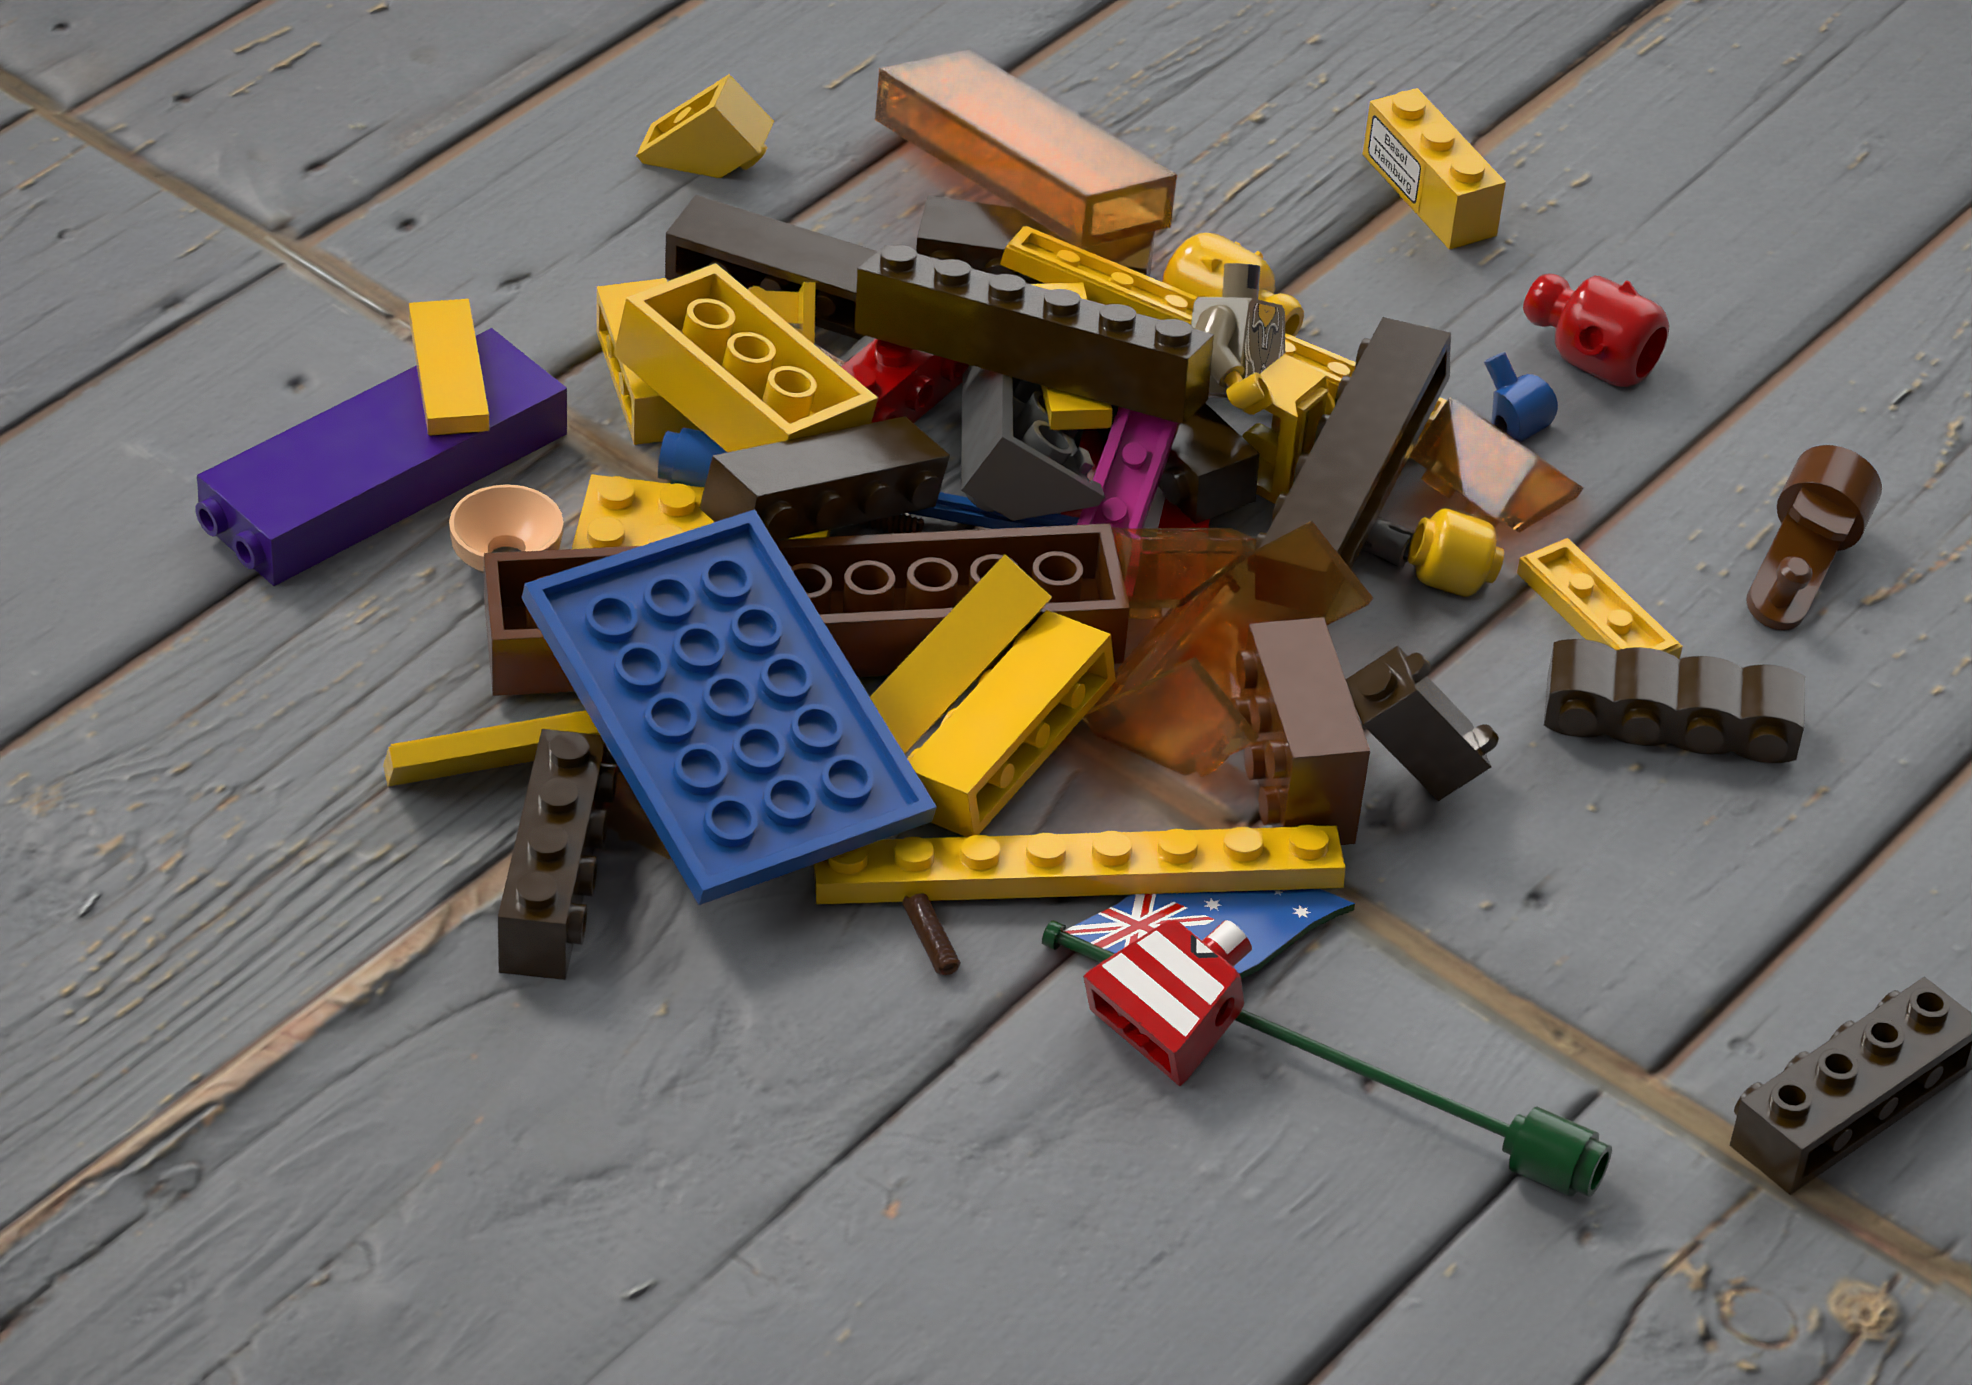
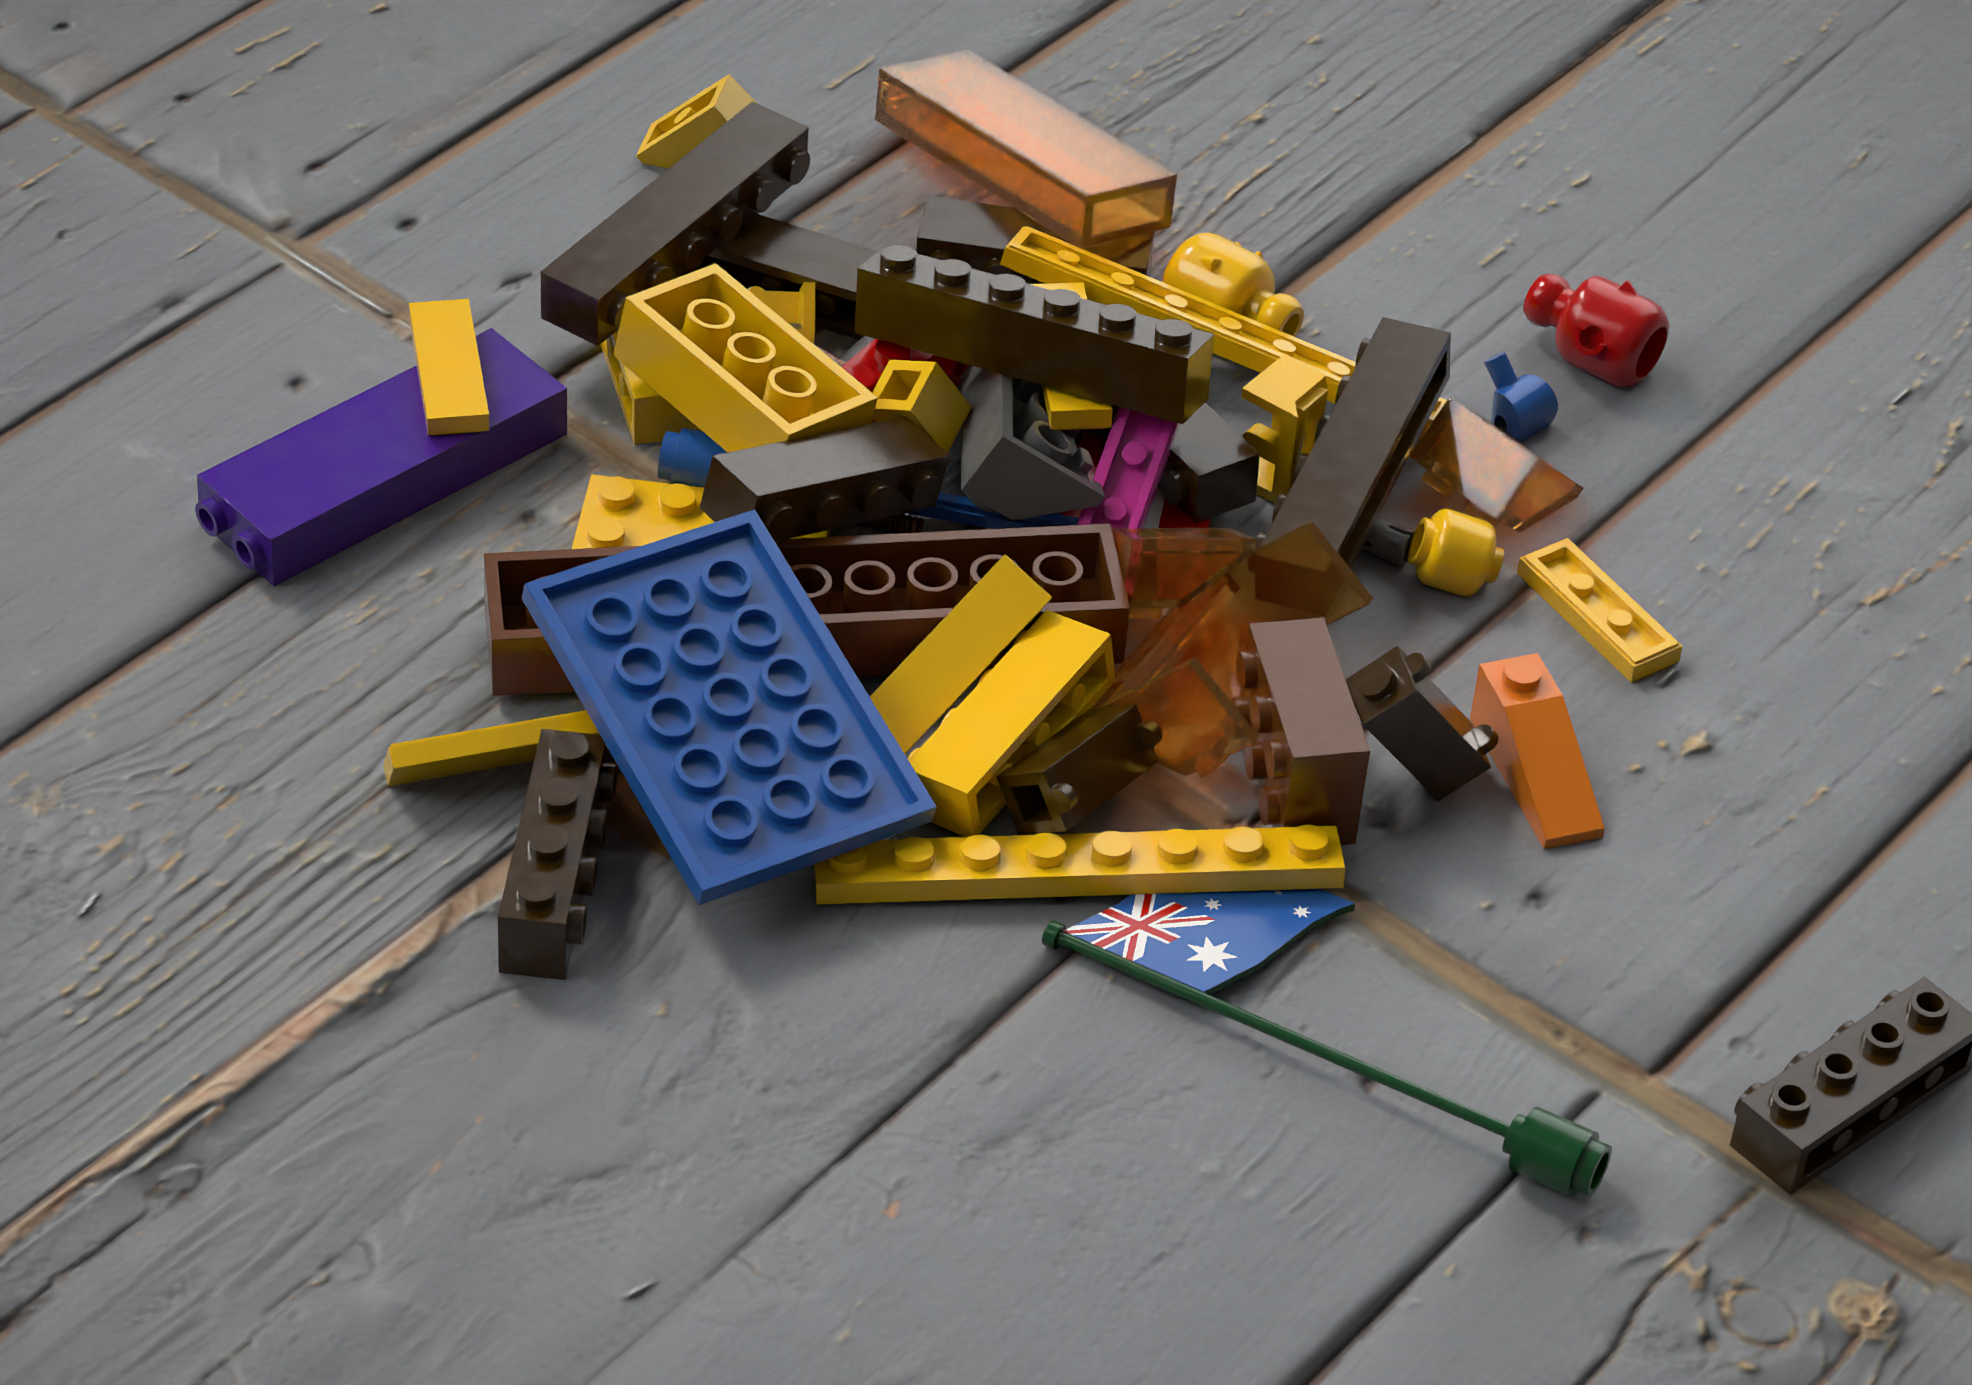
light nougat piece [449,484,563,573] -> none
reddish brown piece [902,893,961,975] -> none
red torso [1083,920,1252,1086] -> none
dark tan torso [1191,263,1335,415] -> none
yellow brick [1363,88,1506,250] -> none
dark brown brick [1544,639,1805,763] -> none
reddish brown piece [1746,445,1882,630] -> none
none -> dark brown brick [540,101,810,346]
none -> yellow brick [872,360,972,453]
none -> dark brown brick [996,704,1163,835]
none -> orange slope [1470,653,1605,849]

